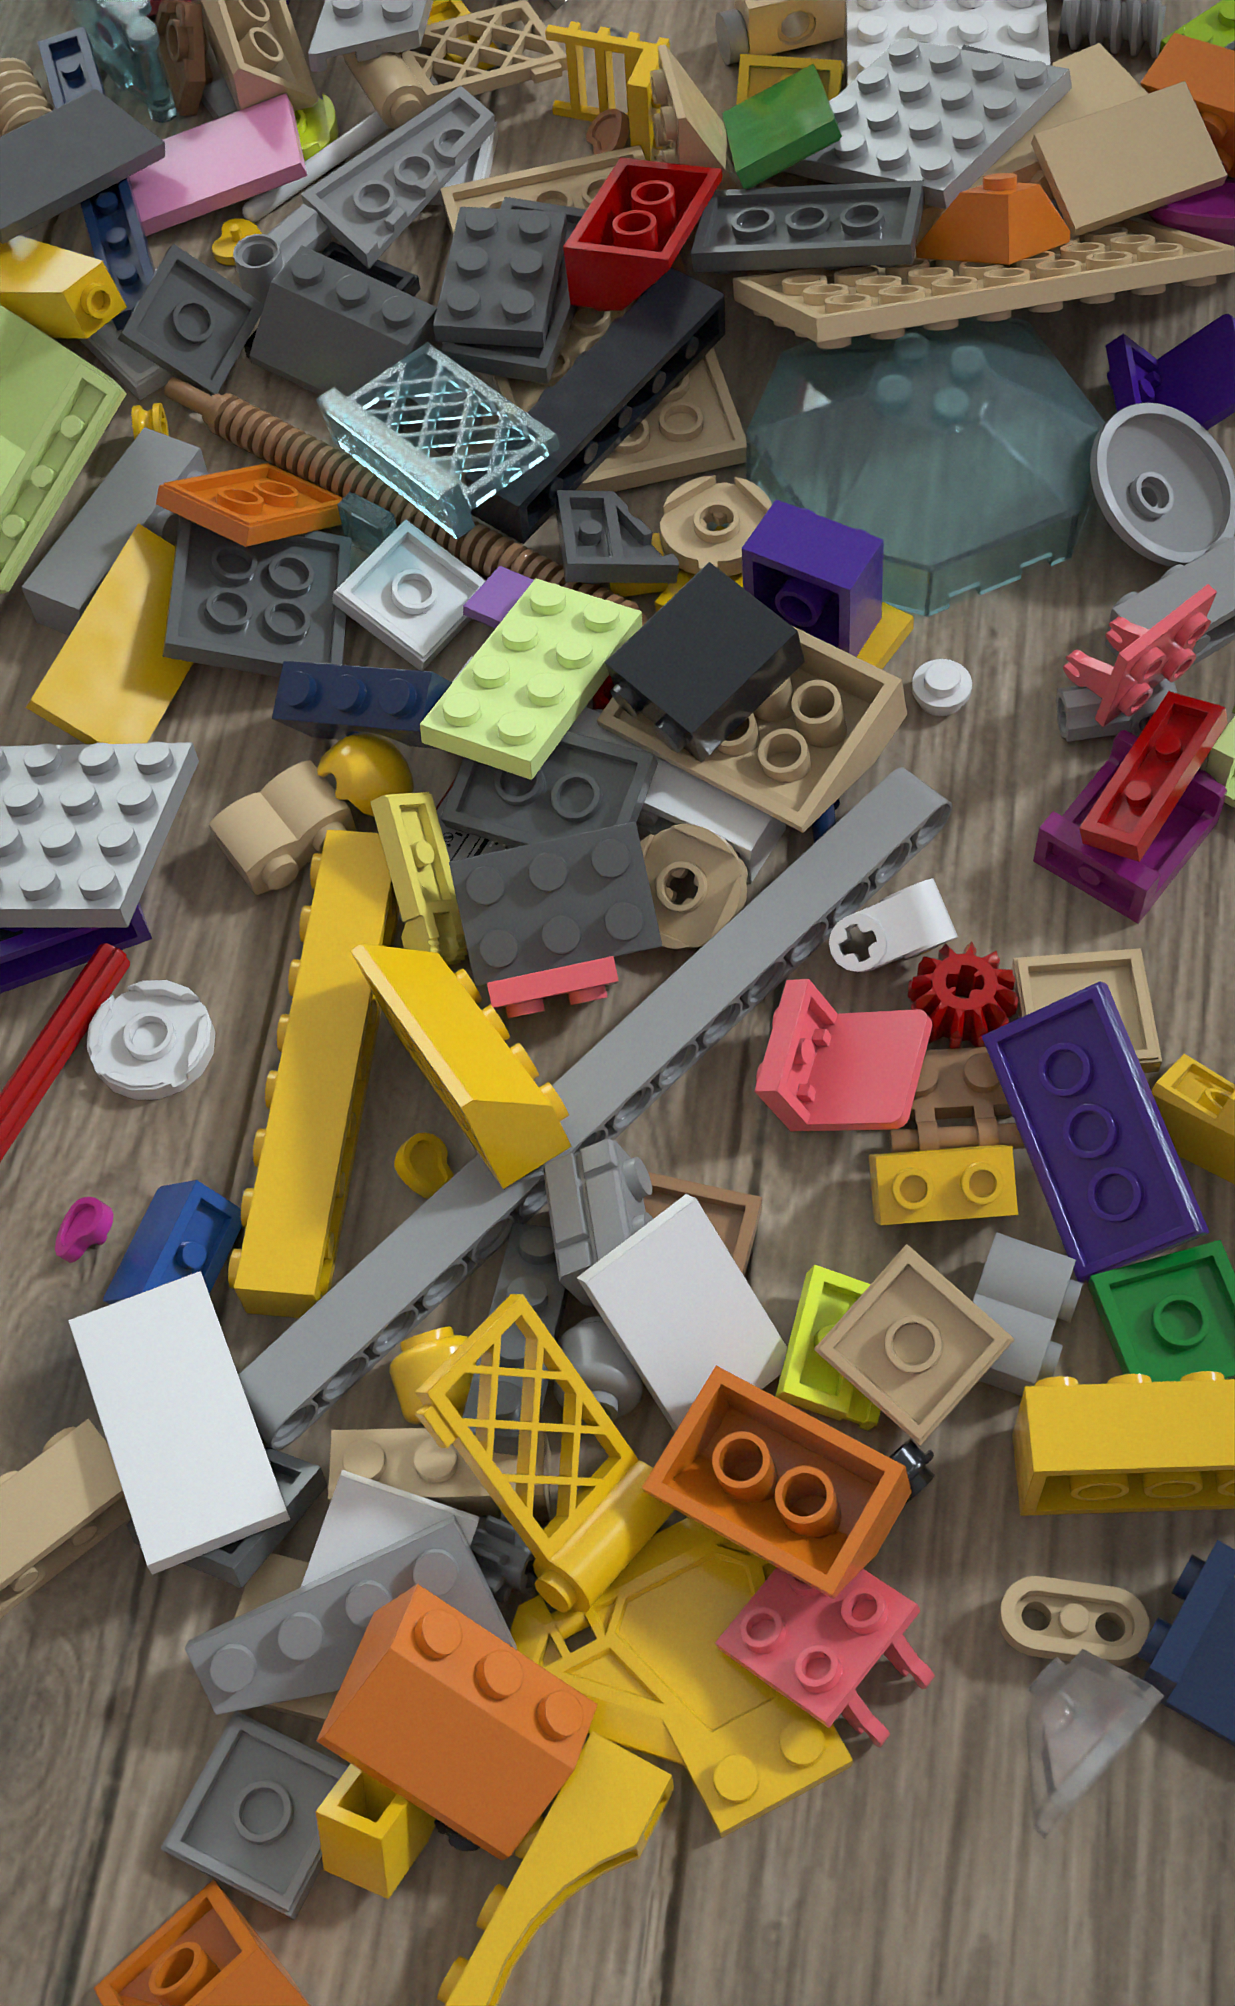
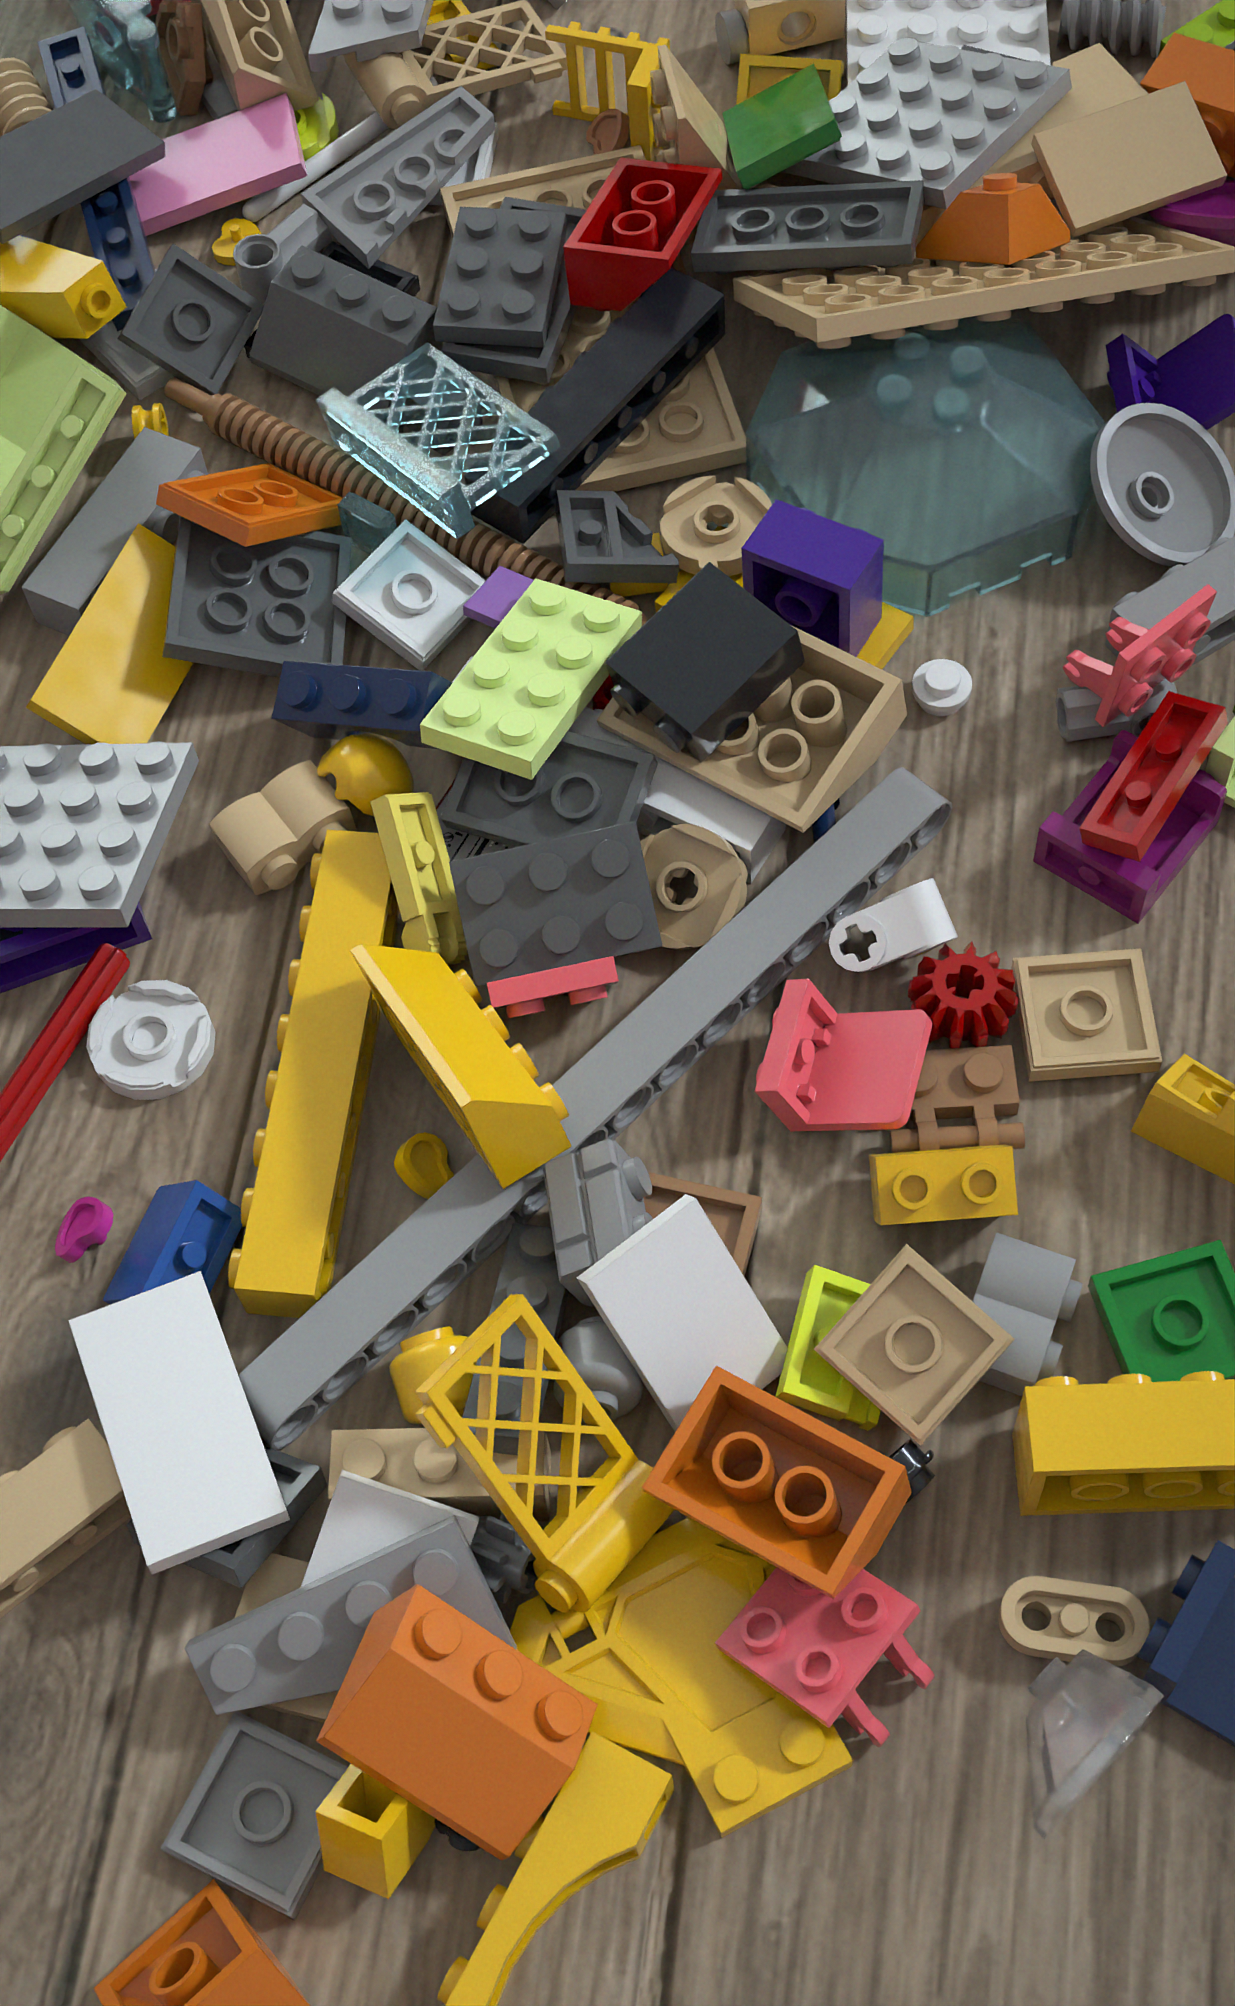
dark purple tile [982,981,1210,1284] -> none

